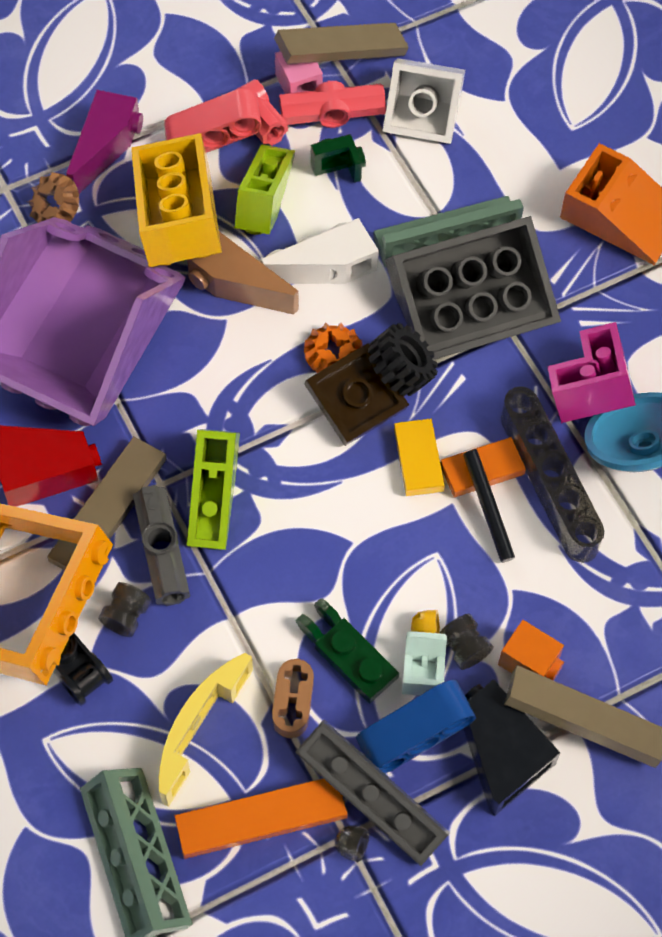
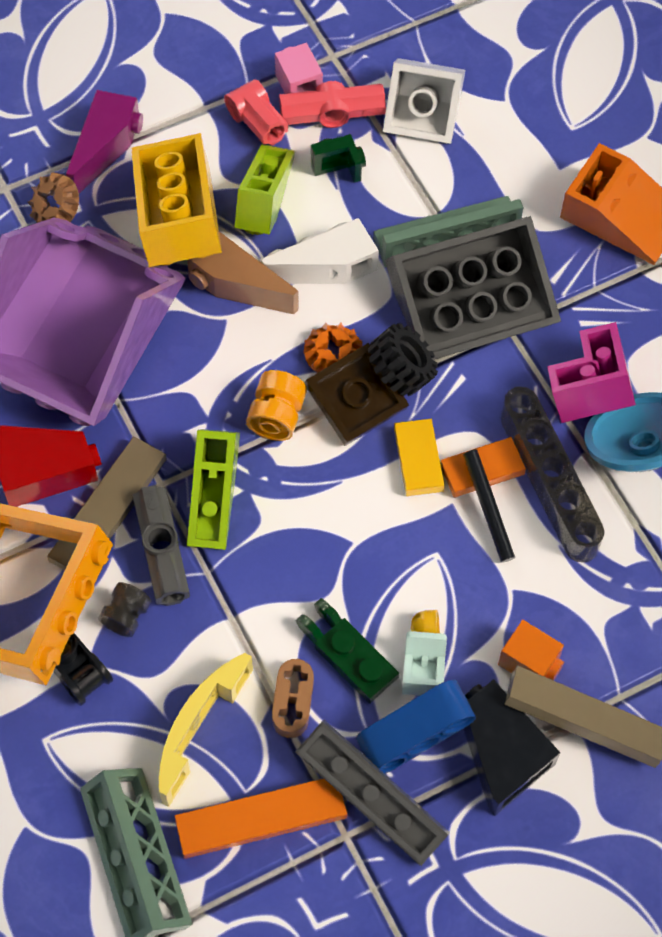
coral beam [164,89,262,153] -> none
dark tan tile [274,23,409,64] -> none
clear smoke hinge [334,825,370,862] -> none
clear smoke wheel [440,613,494,670] -> none
none -> light orange wheel [246,370,307,441]

